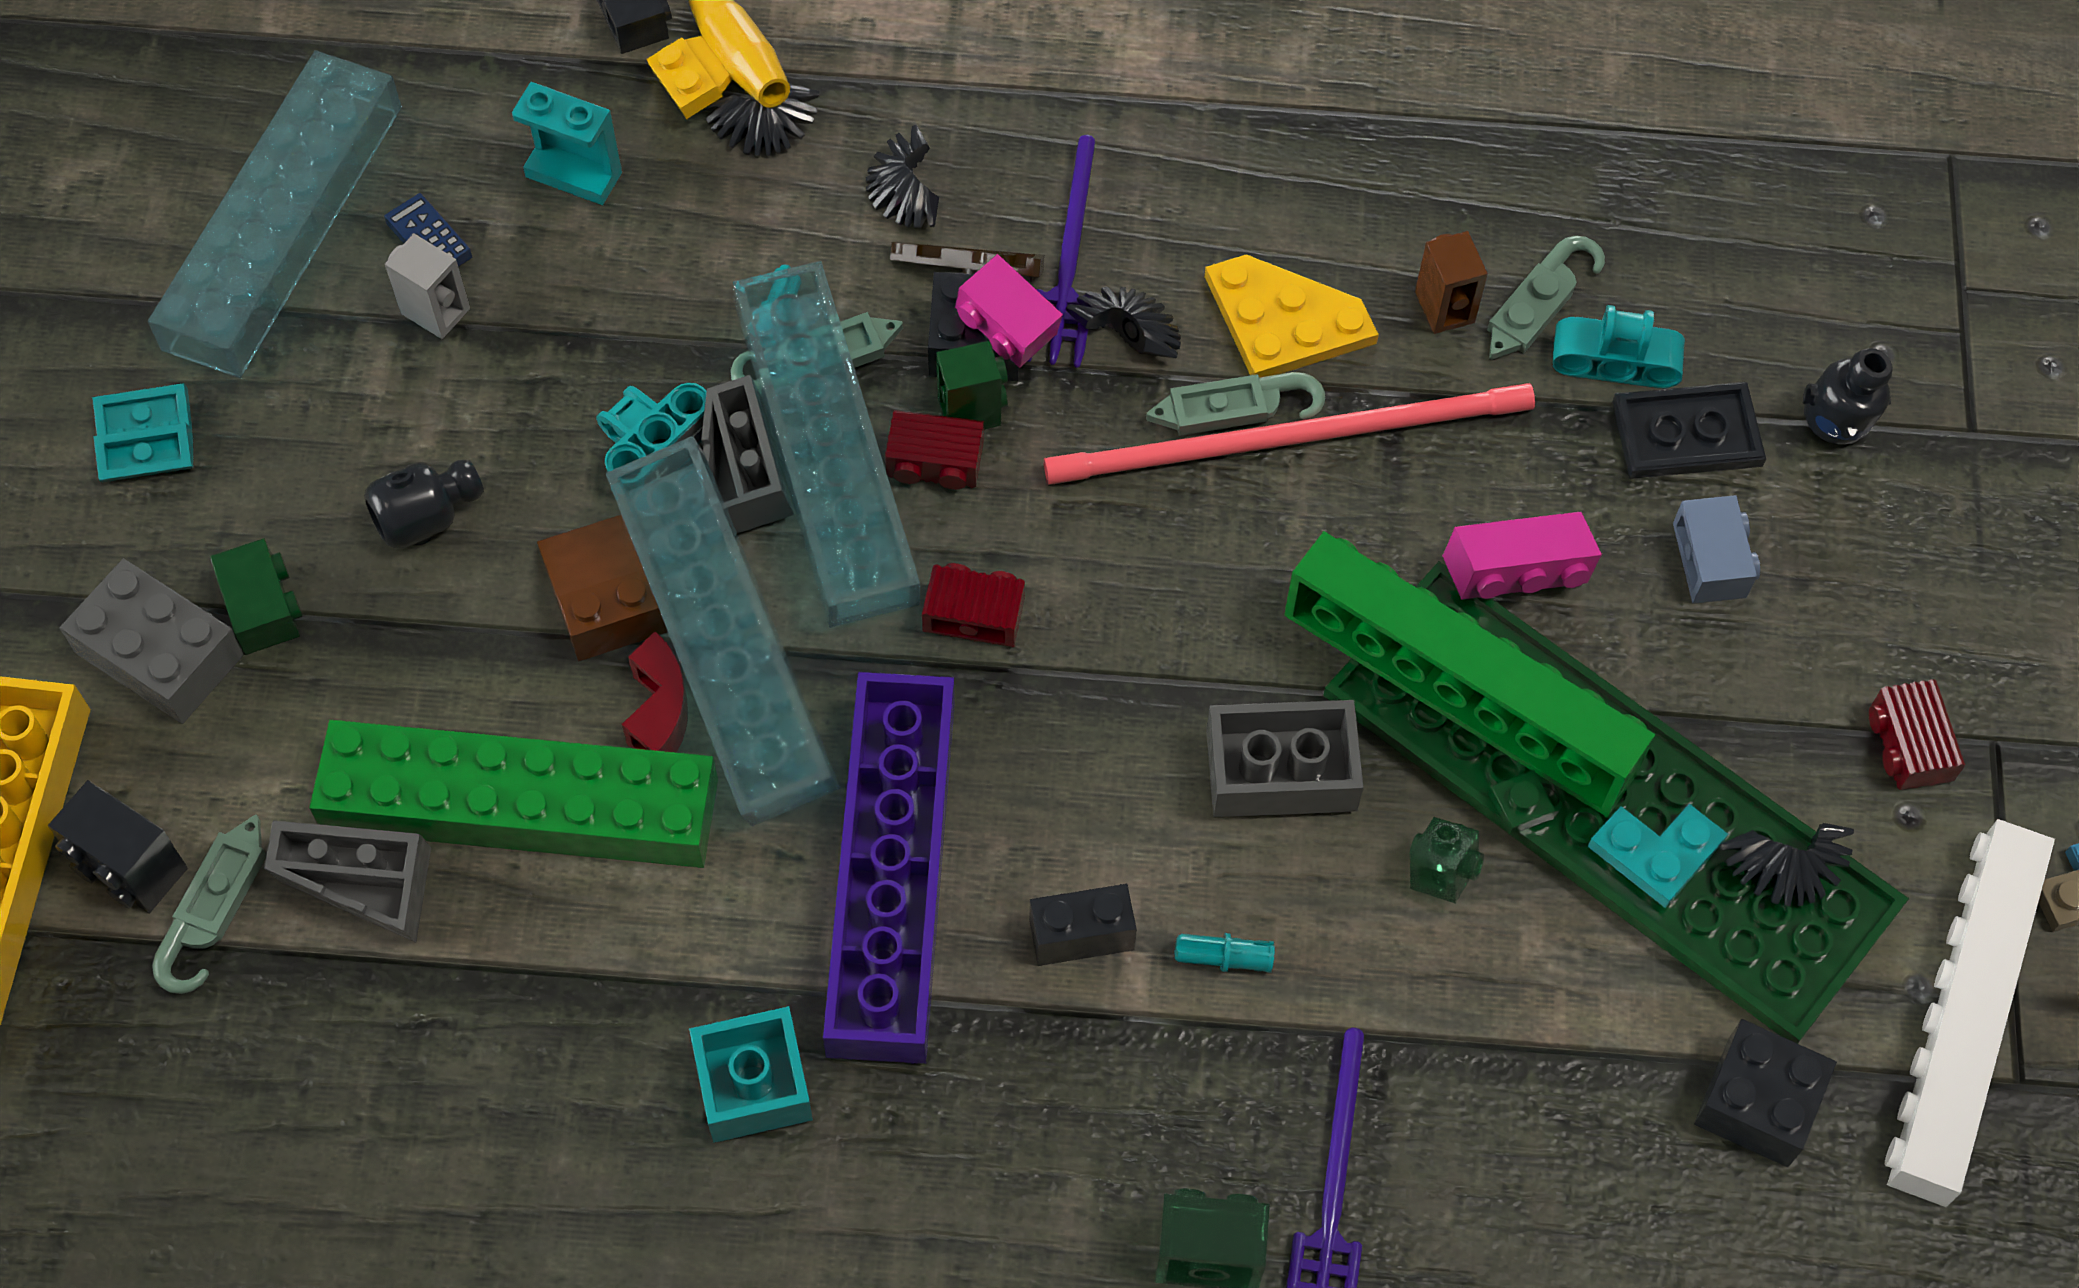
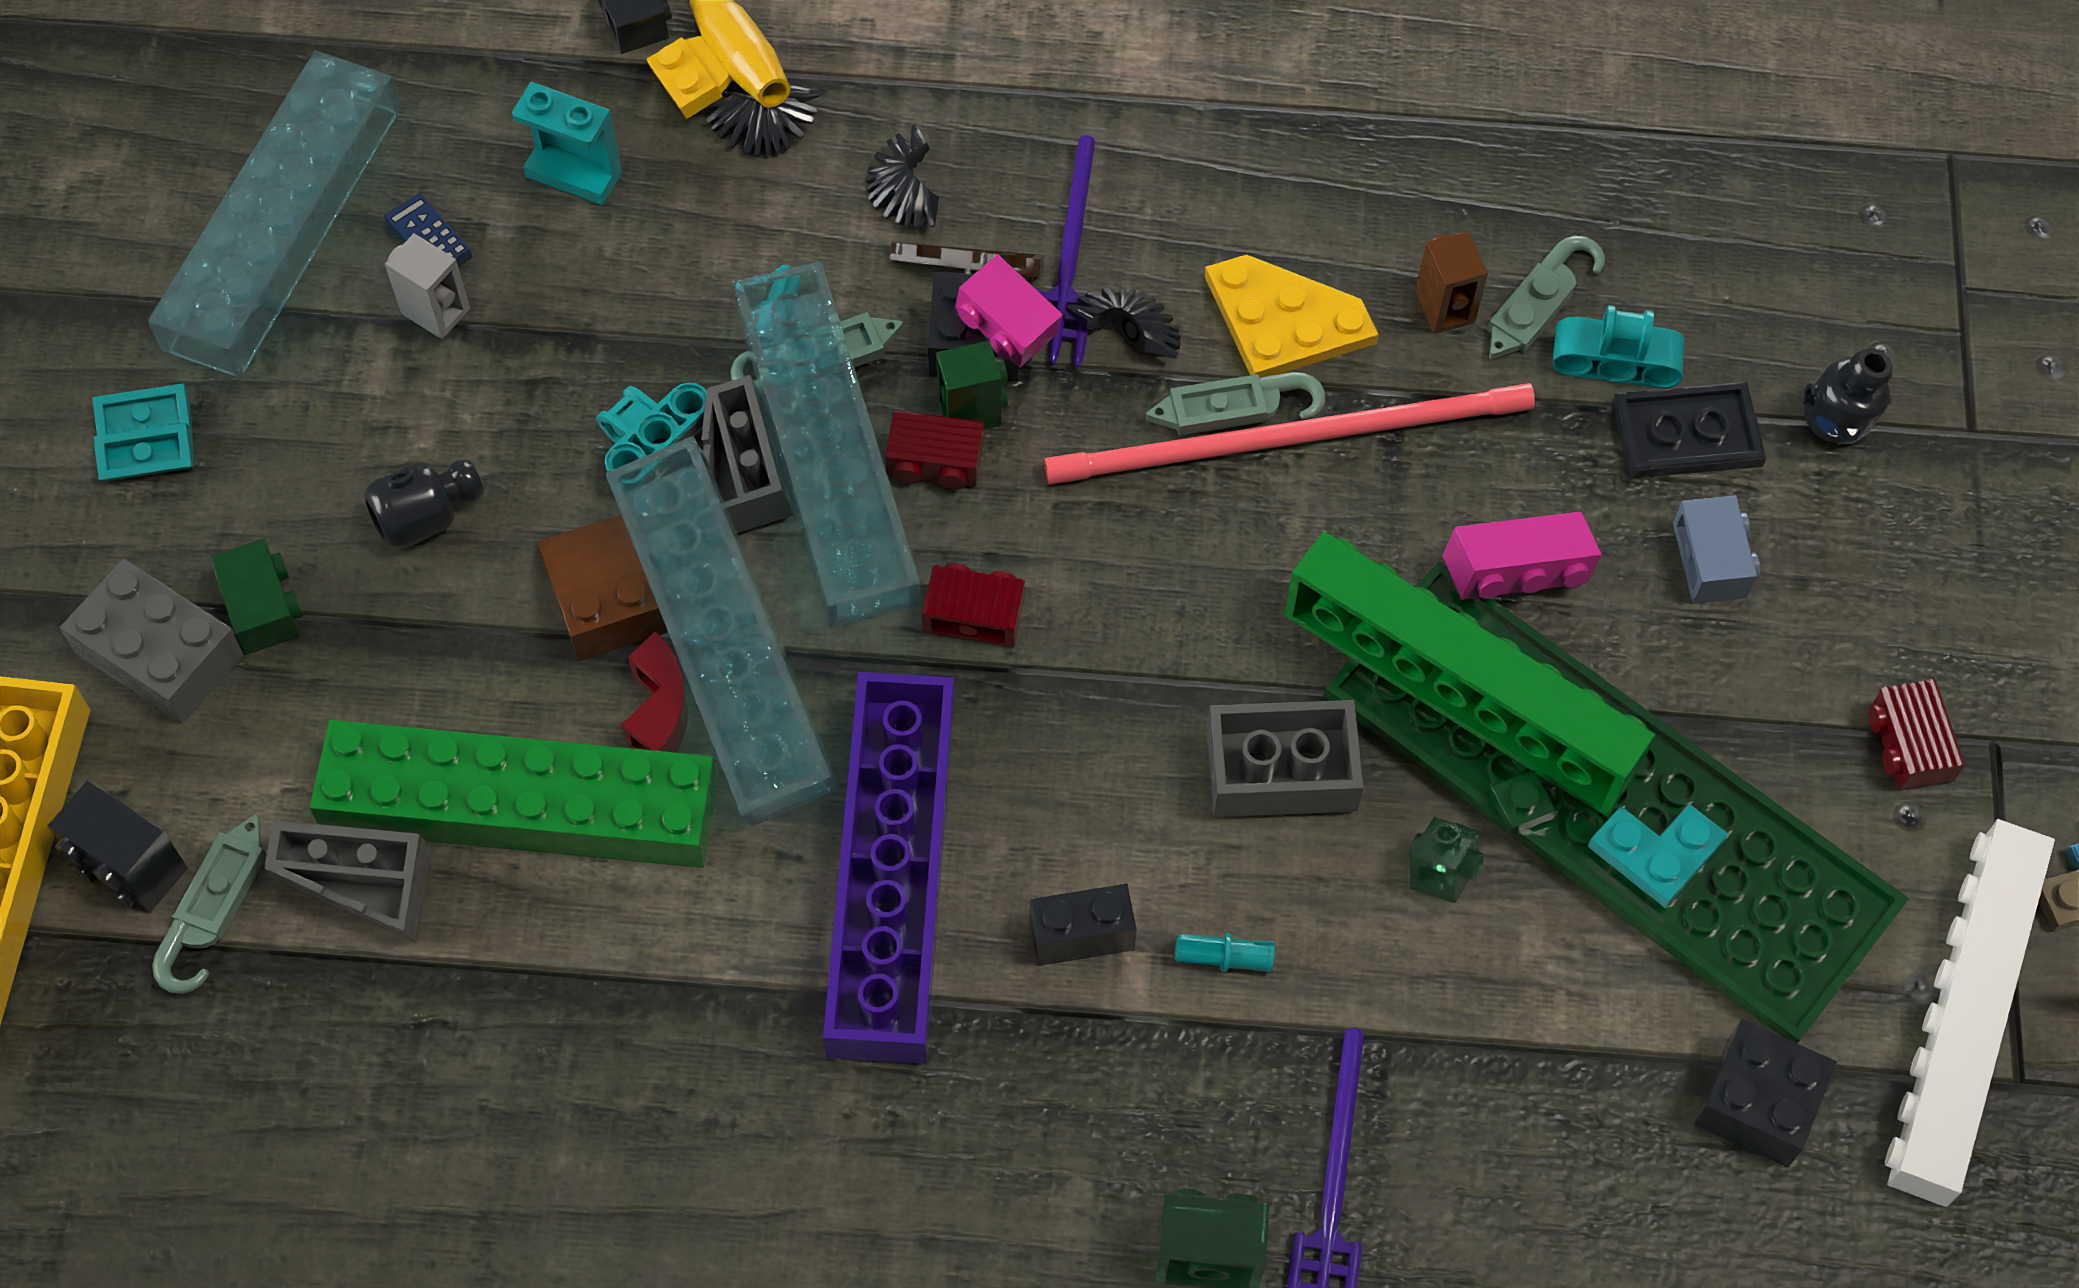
teal brick [689,1006,813,1143] -> none
black hair [1720,823,1854,906] -> none

